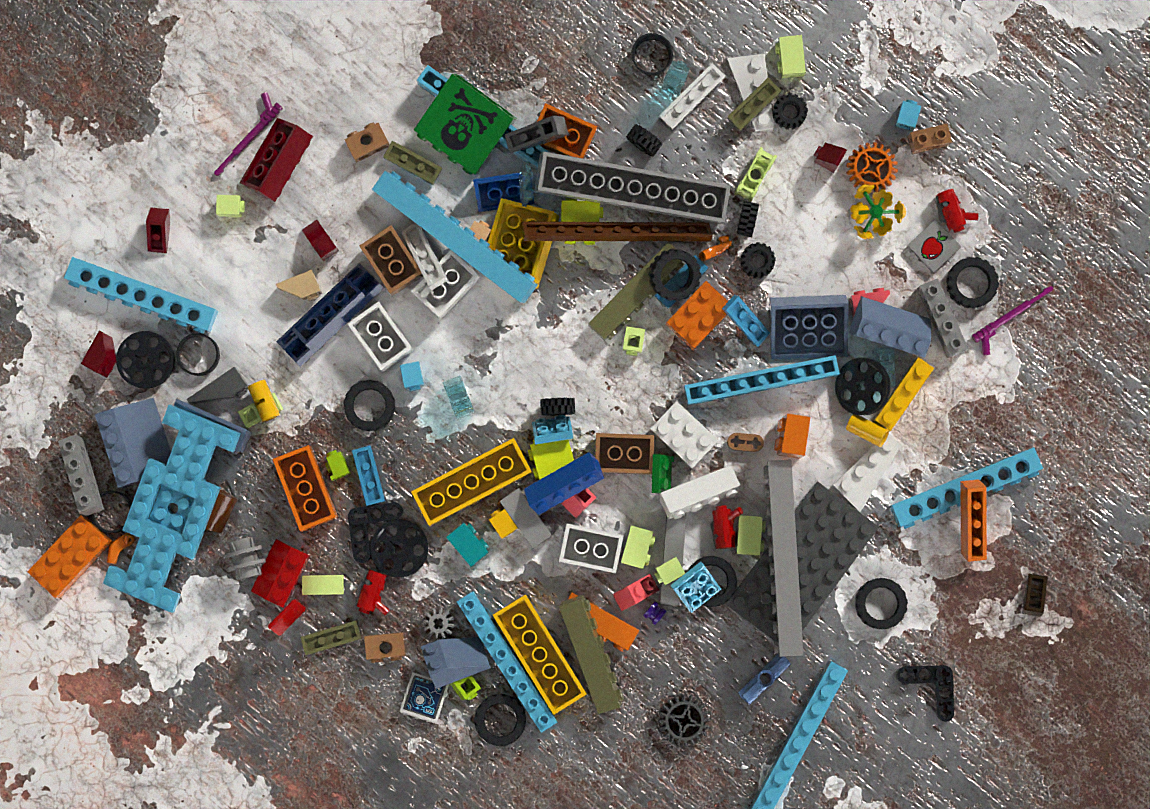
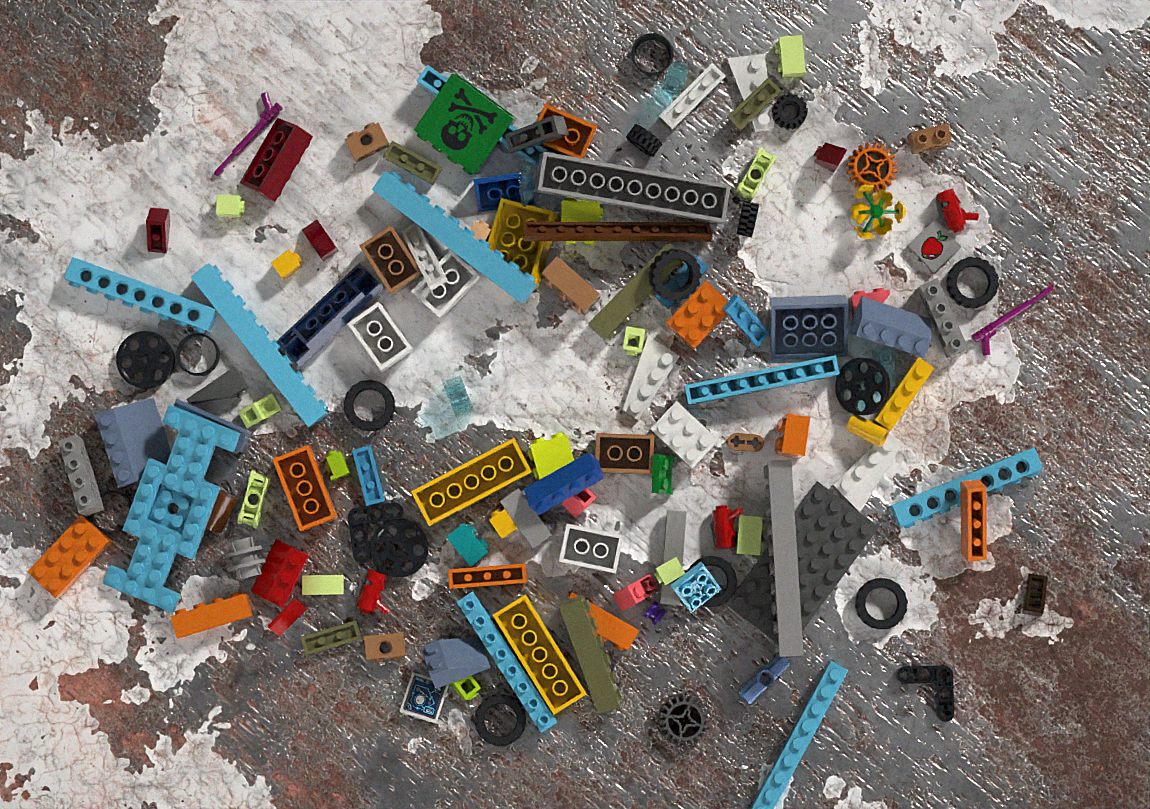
dark red slope [81,330,117,378] -> none
orange arm [107,533,135,564] -> none
yellow pin [248,379,280,422] -> none
tan slope [276,270,322,301] -> none
medium azure brick [400,361,424,391] -> none
light grey gear [422,607,455,640] -> none
medium azure tile [532,415,574,445] -> none
black tyre [540,397,575,416] -> none
yellowish green brick [621,526,656,569] -> none
white brick [659,465,740,519] -> none
orange arm [699,235,732,261] -> none
black tyre [740,242,776,278] -> none
medium azure brick [895,100,921,131] -> none
none -> orange brick [170,591,254,639]
none -> medium azure brick [191,263,328,428]
none -> yellowish green piece [237,470,271,529]
none -> yellow brick [271,249,302,280]
none -> orange brick [448,563,527,589]
none -> medium nougat brick [541,256,600,315]
none -> white wing [622,336,680,421]

